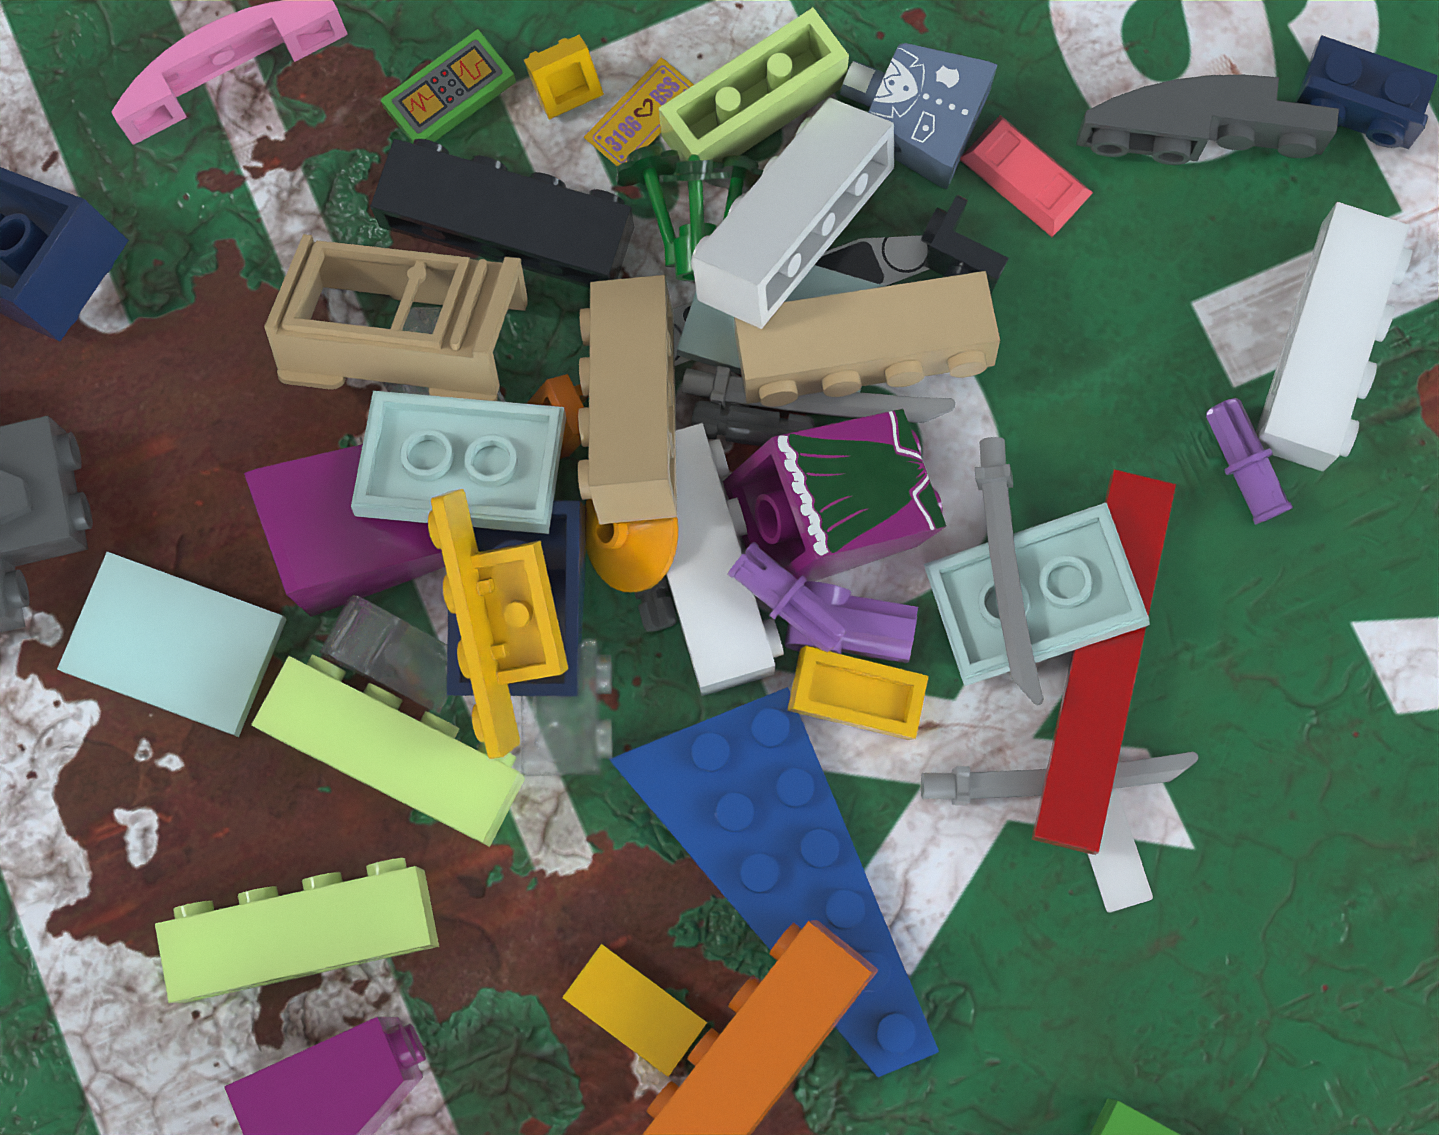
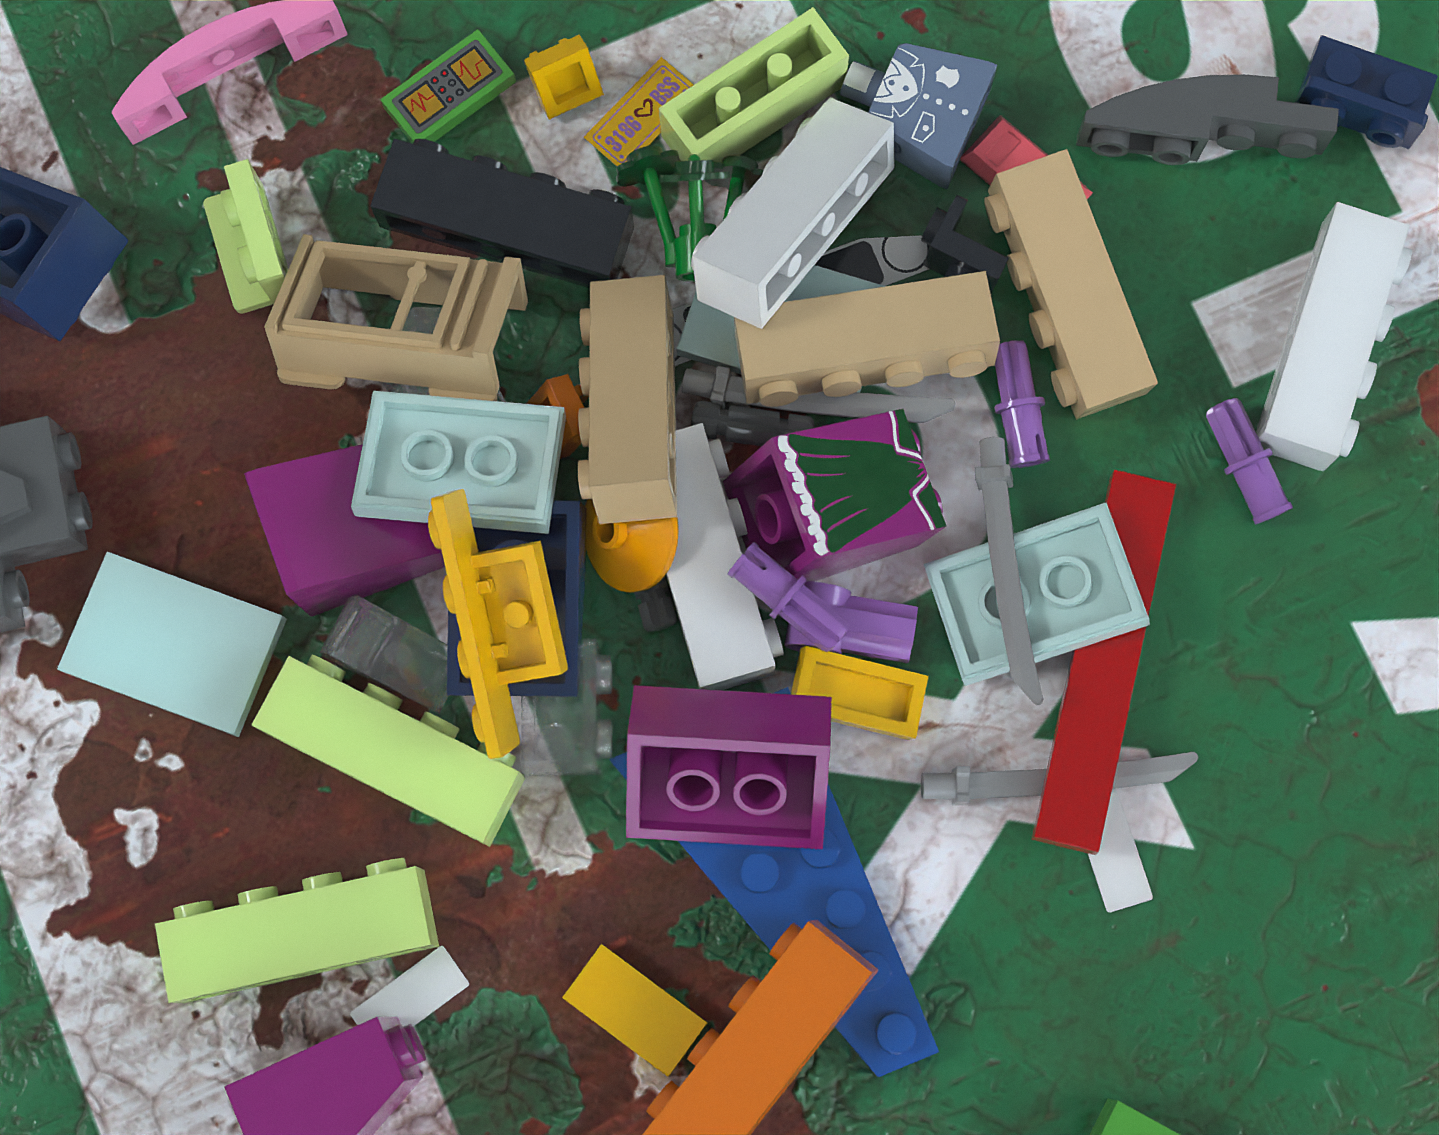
none -> yellowish green bracket [203,159,288,314]
none -> white sticker [350,946,469,1026]
none -> magenta slope [626,685,832,849]
none -> tan brick [984,149,1158,420]
none -> medium lavender axle [994,340,1050,468]

